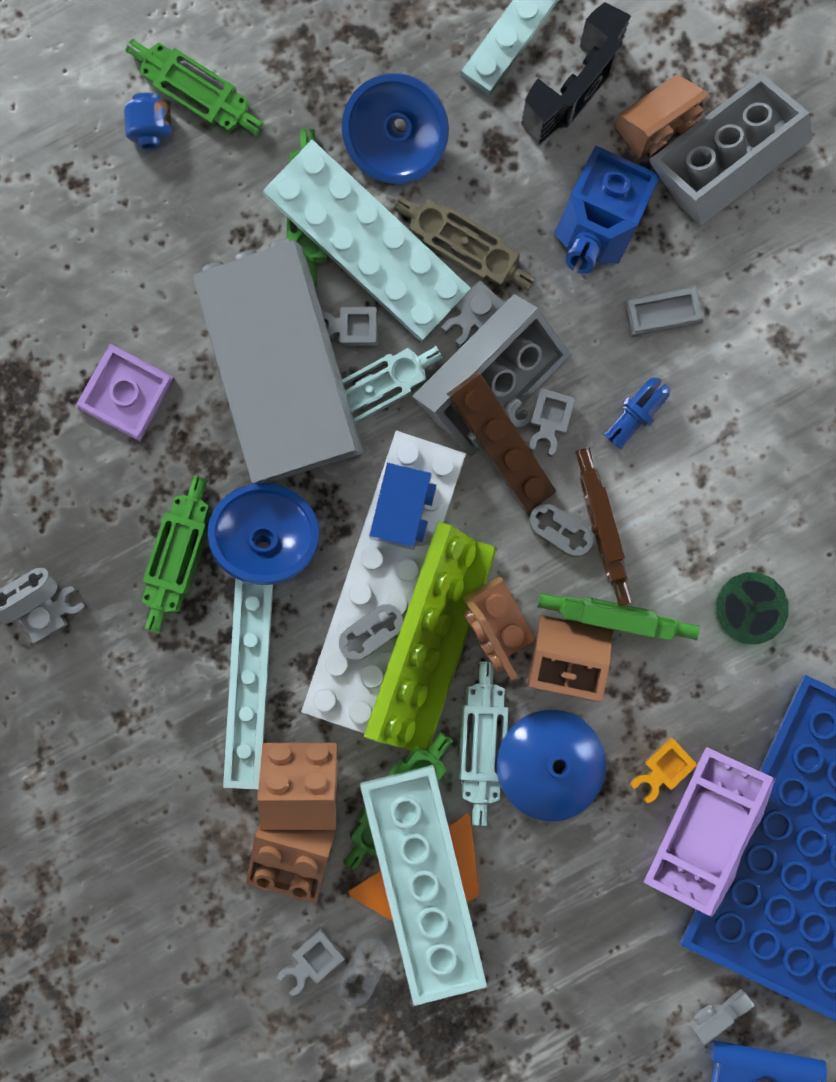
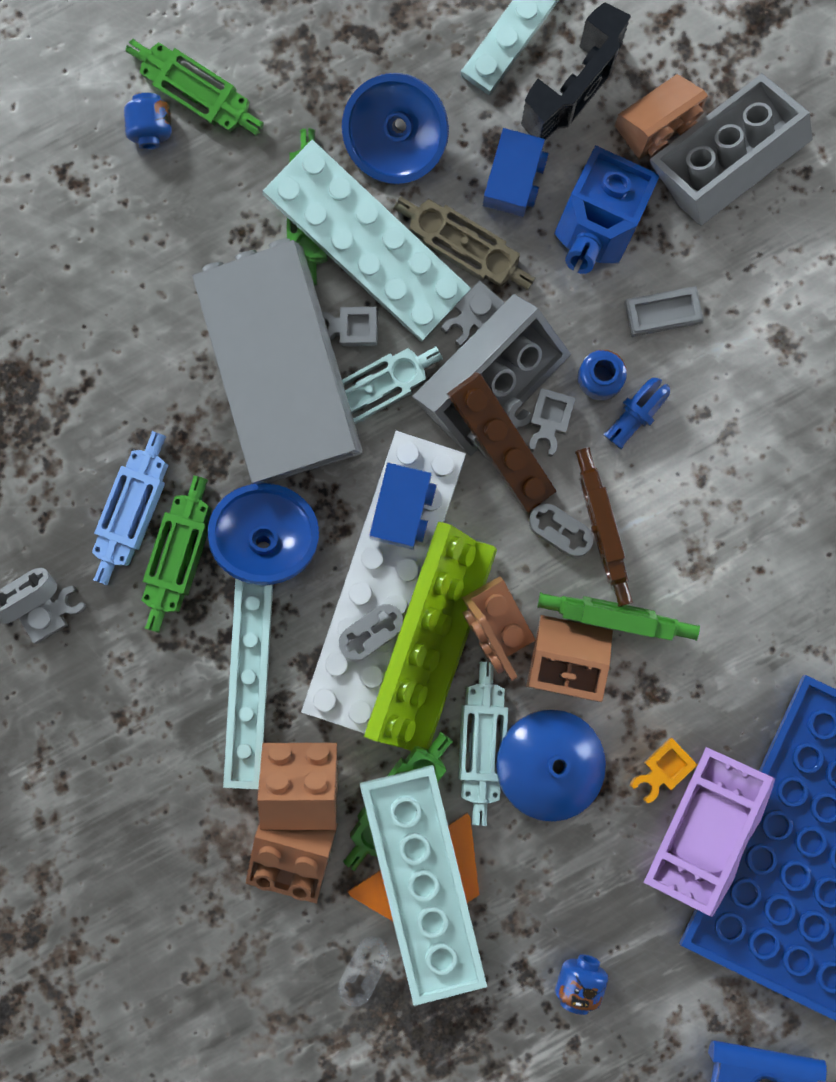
lavender tile [75,344,175,442] -> none
light grey plate [277,929,345,996] -> none
light grey plate [690,989,755,1045] -> none
clear green tile [714,572,789,645] -> none
none -> light blue piece [92,431,169,586]
none -> blue brick [483,128,549,217]
none -> blue head [555,954,609,1015]
none -> blue head [578,350,627,400]

